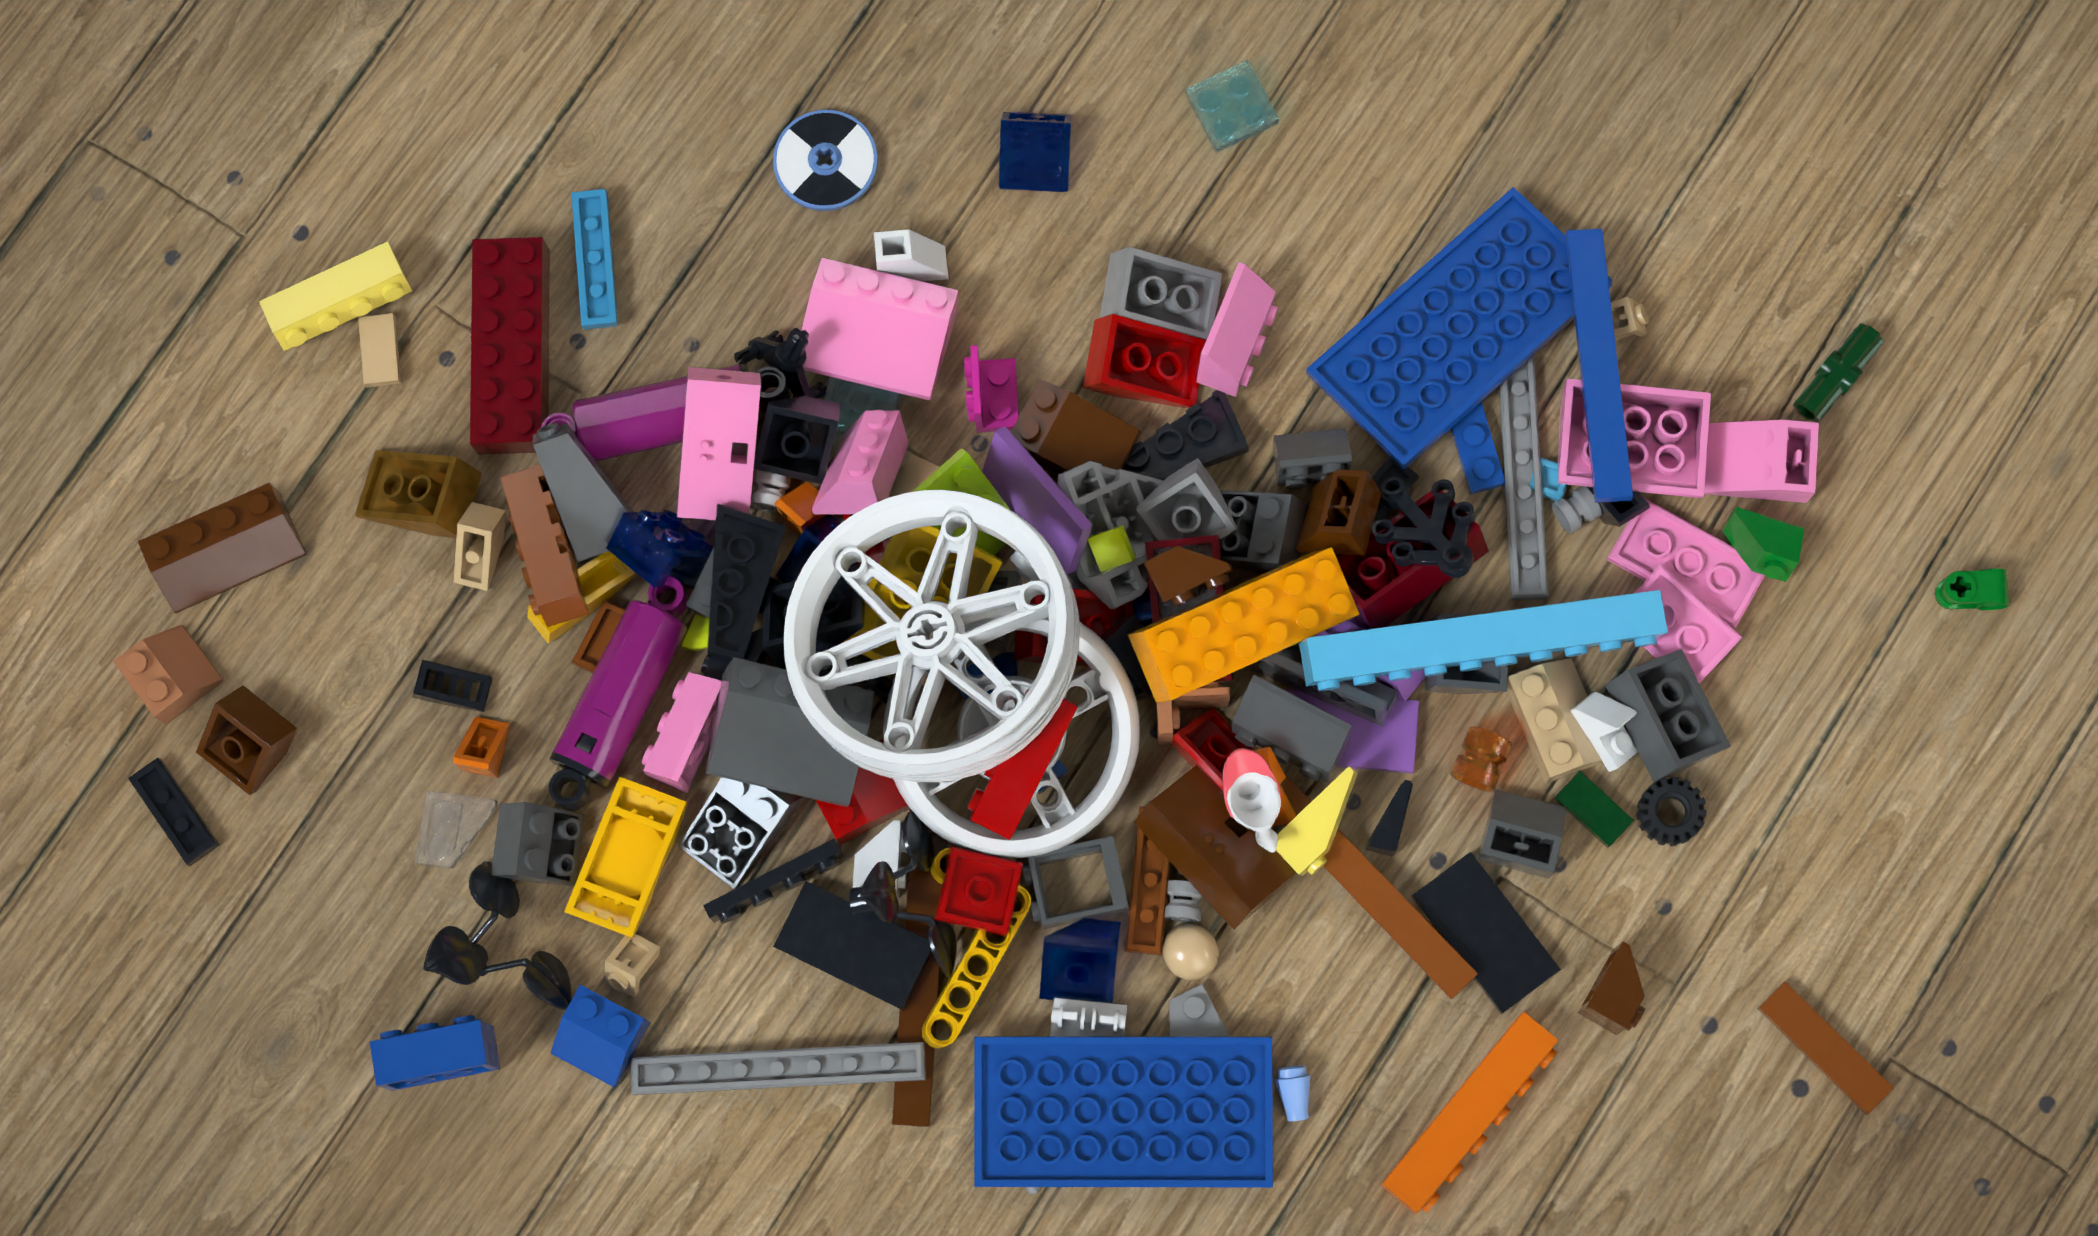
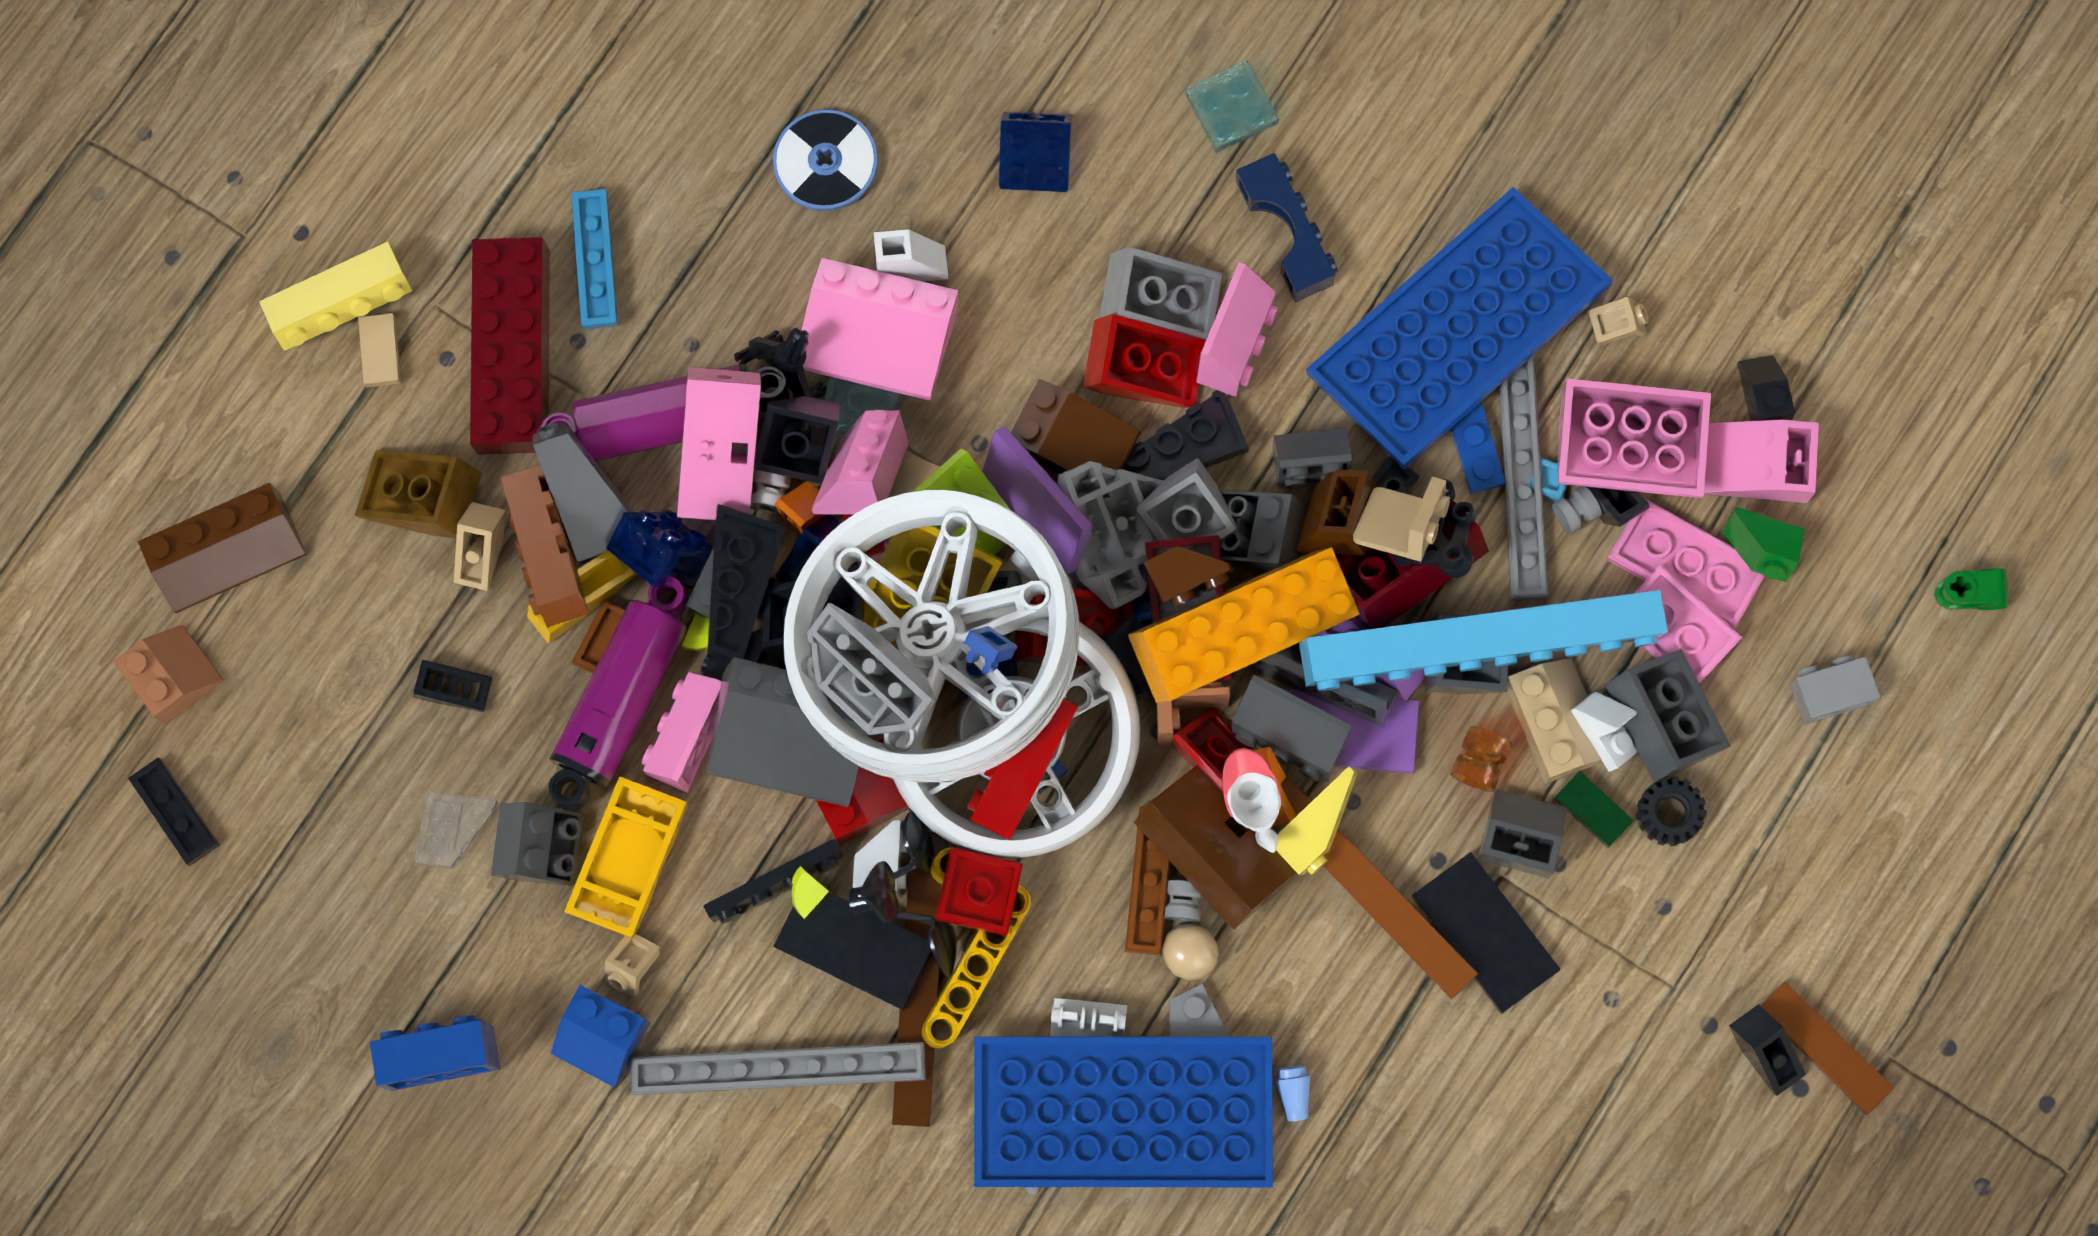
reddish brown slope [196,685,297,795] -> none
black plant [423,861,572,1010] -> none
orange slope [453,716,510,778] -> none
dark grey slope [678,777,804,889] -> none
dark pink bracket [964,345,1019,433] -> none
dark grey window [1023,836,1129,930] -> none
clear blue slope [1039,918,1121,1004] -> none
neon yellow tile [1088,525,1136,572] -> none
black slope [1366,780,1413,857] -> none
orange brick [1380,1011,1558,1215] -> none
blue tile [1565,228,1633,503] -> none
reddish brown slope [1578,942,1645,1035] -> none
dark green piece [1793,323,1885,423] -> none
none -> neon yellow tile [792,866,829,919]
none -> light grey wedge [807,603,936,735]
none -> blue tile [964,626,1017,674]
none -> dark blue arch [1236,153,1338,302]
none -> tan bracket [1353,477,1450,562]
none -> black slope [1729,1004,1806,1096]
none -> black slope [1737,355,1795,421]
none -> light grey brick [1790,655,1881,725]

